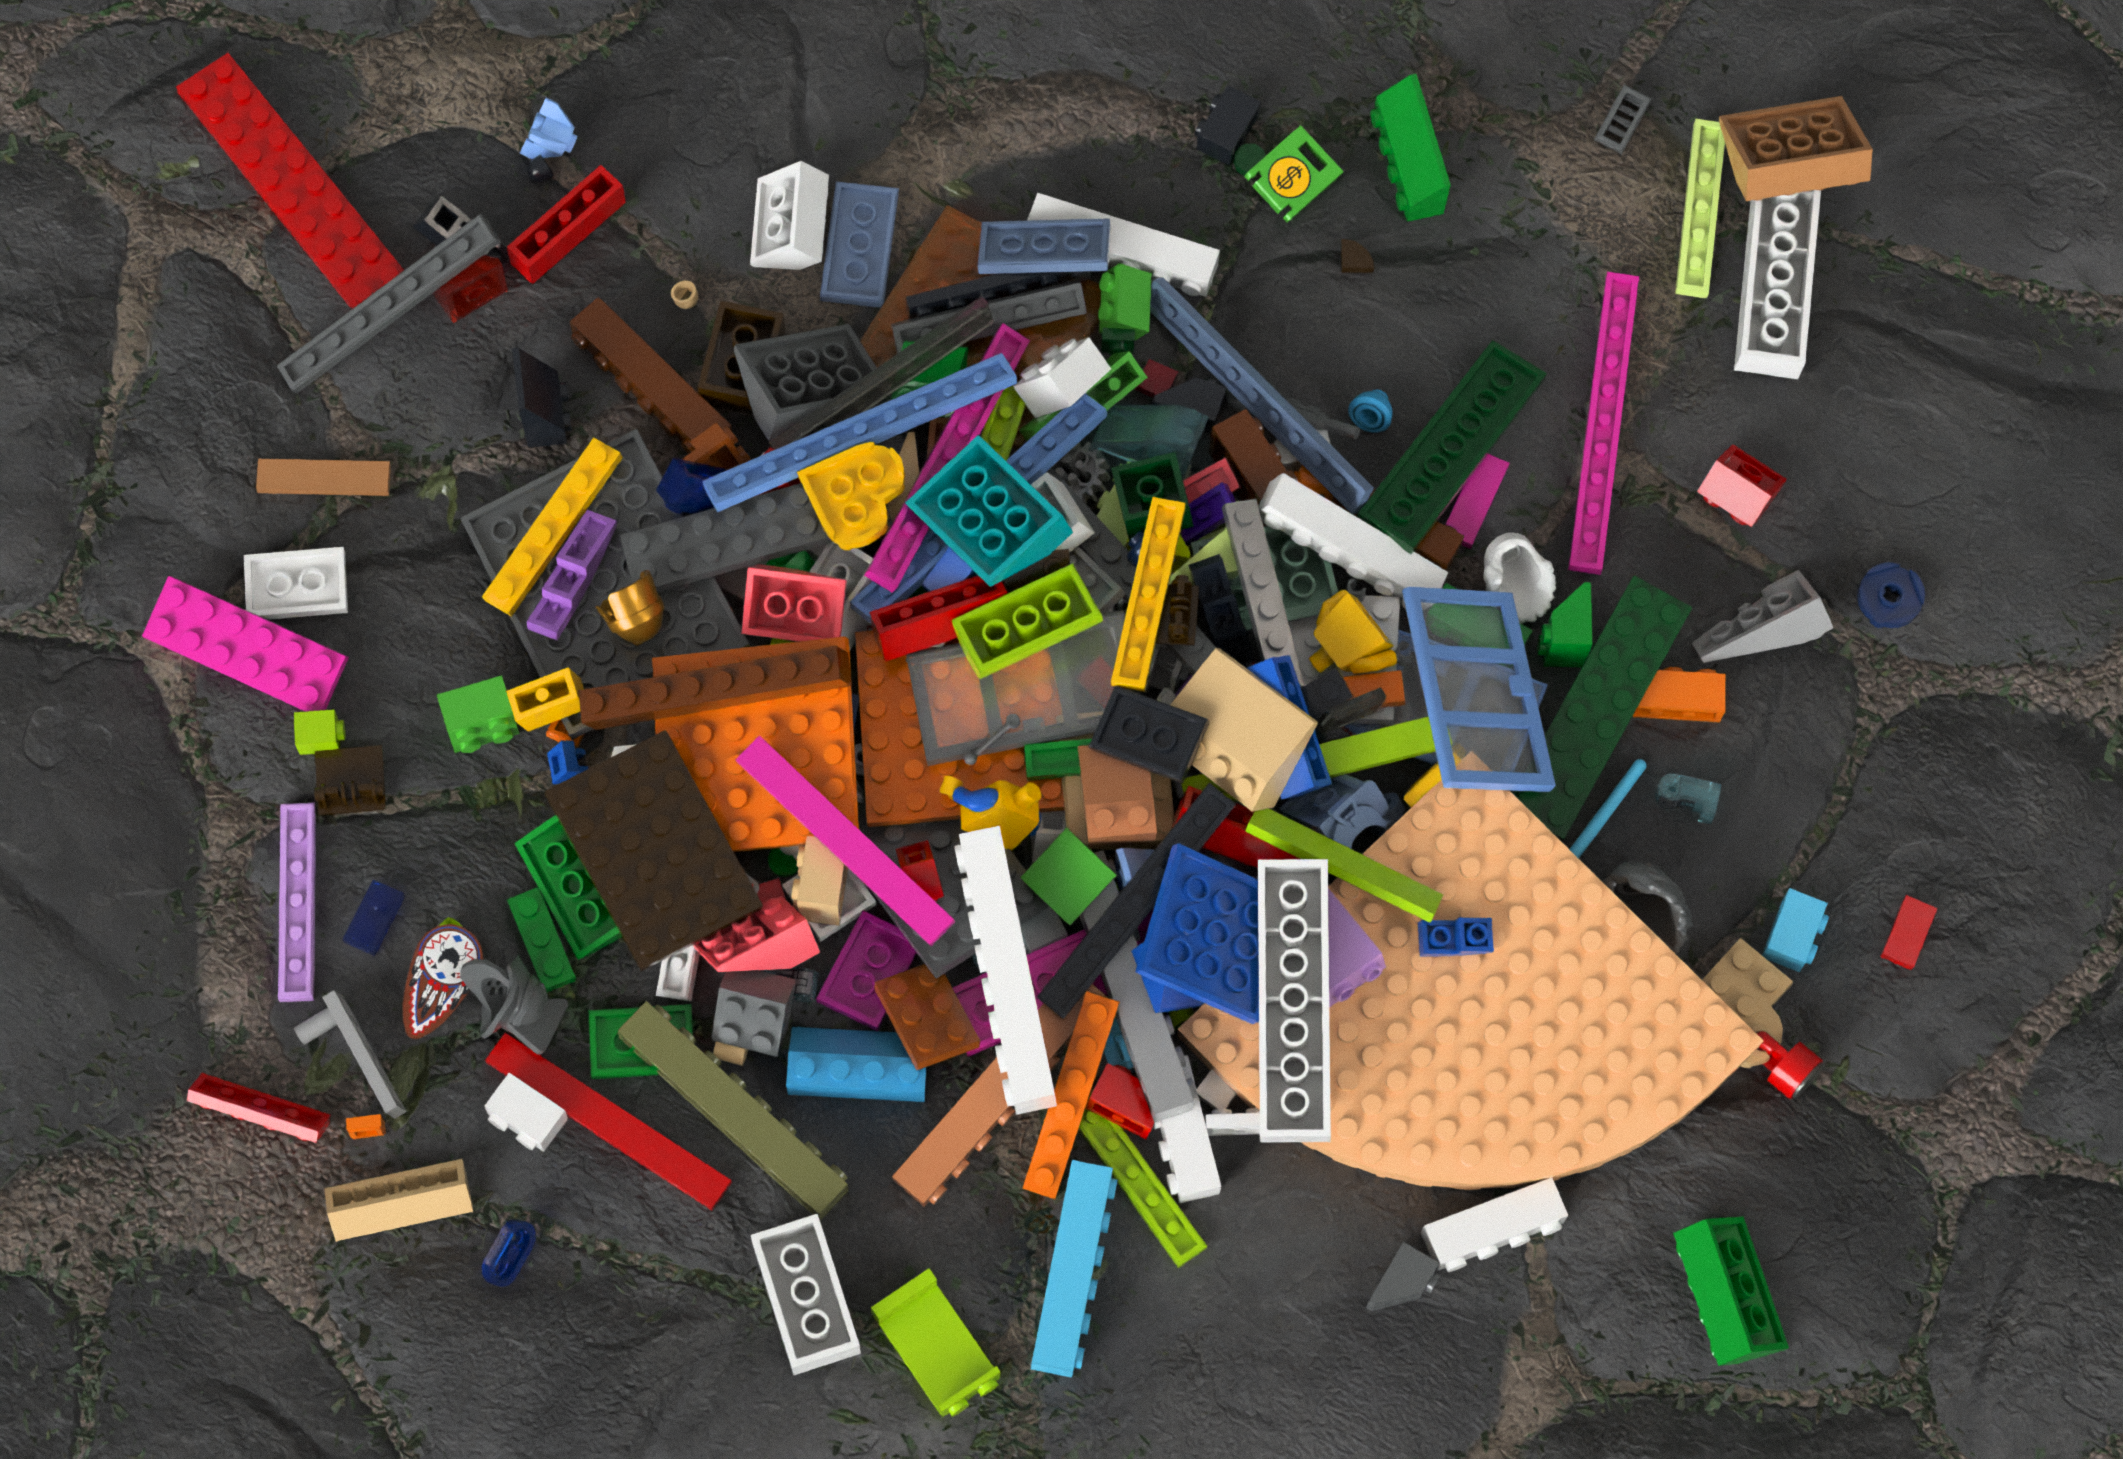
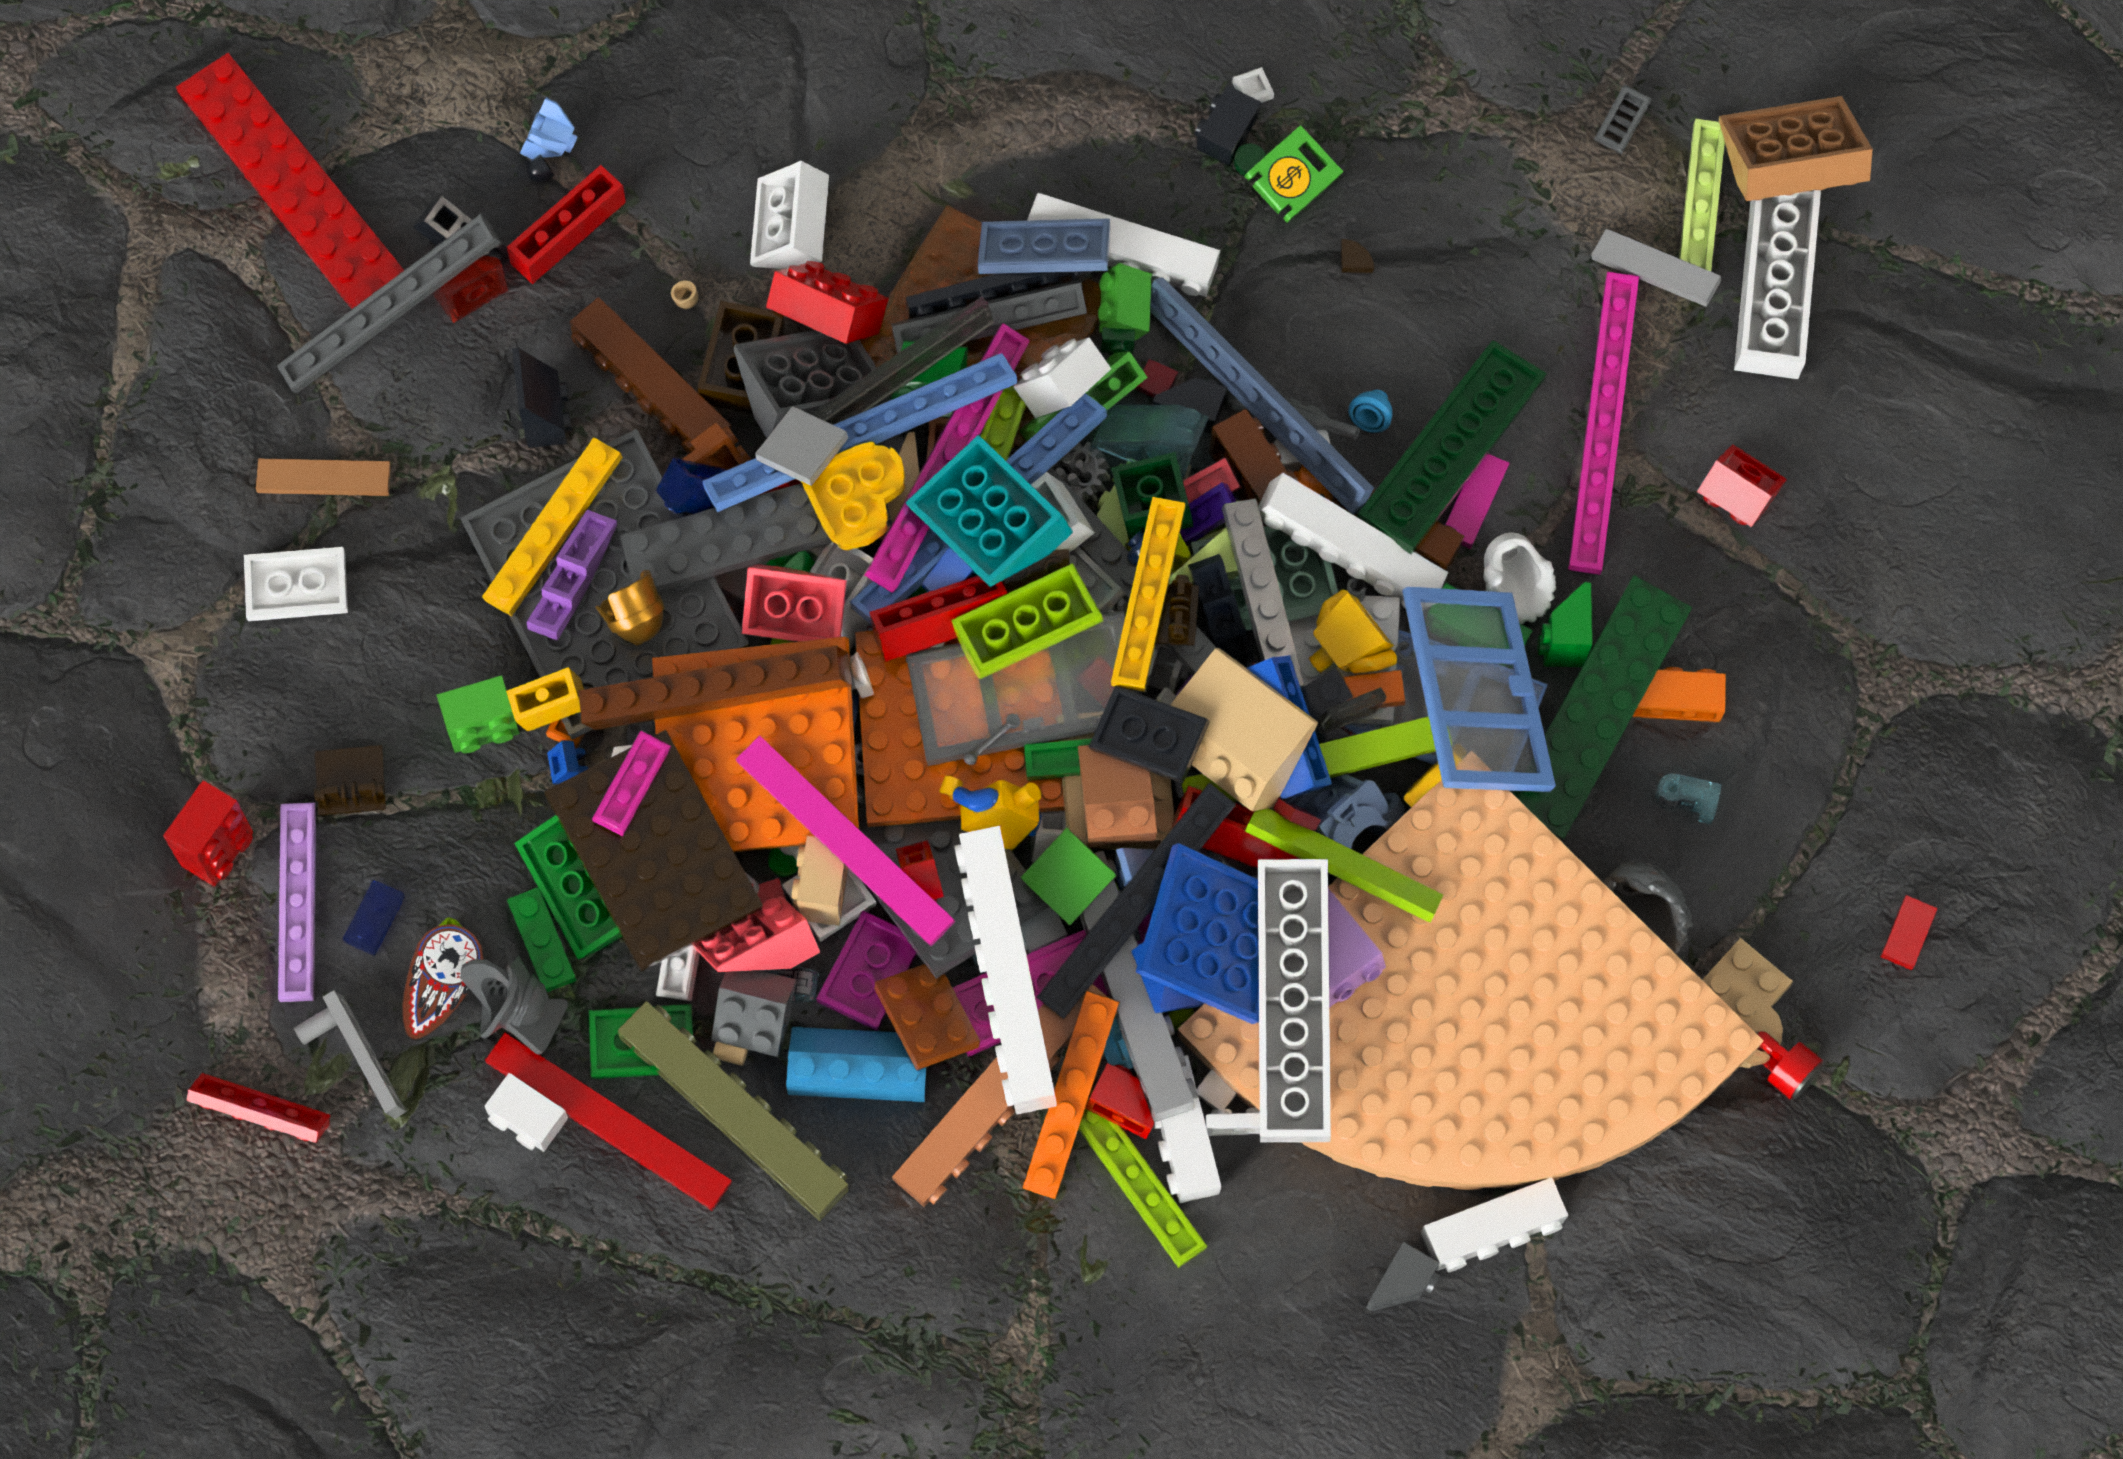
dark pink plate [142,576,349,712] -> none
lime brick [294,709,346,755] -> none
tan brick [324,1159,473,1241] -> none
orange tile [346,1114,386,1139] -> none
clear blue plate [482,1219,536,1287] -> none
white brick [750,1214,861,1375] -> none
sand blue tile [820,181,899,308] -> none
lime panel [871,1269,1000,1417] -> none
medium azure brick [1031,1160,1118,1378] -> none
green slope [1370,74,1451,222] -> none
blue slope [1418,918,1494,957] -> none
medium azure piece [1569,759,1647,859] -> none
green slope [1673,1216,1789,1366] -> none
light grey wedge [1691,570,1833,663] -> none
medium azure brick [1762,888,1829,972] -> none
dark blue plate [1857,562,1925,628] -> none
none -> red brick [163,780,253,887]
none -> dark pink tile [592,731,671,836]
none -> light grey tile [755,406,848,486]
none -> red brick [766,261,889,344]
none -> white plate [850,652,874,699]
none -> white tile [1232,67,1274,103]
none -> dark red tile [1273,798,1321,831]
none -> light grey tile [1591,229,1721,307]

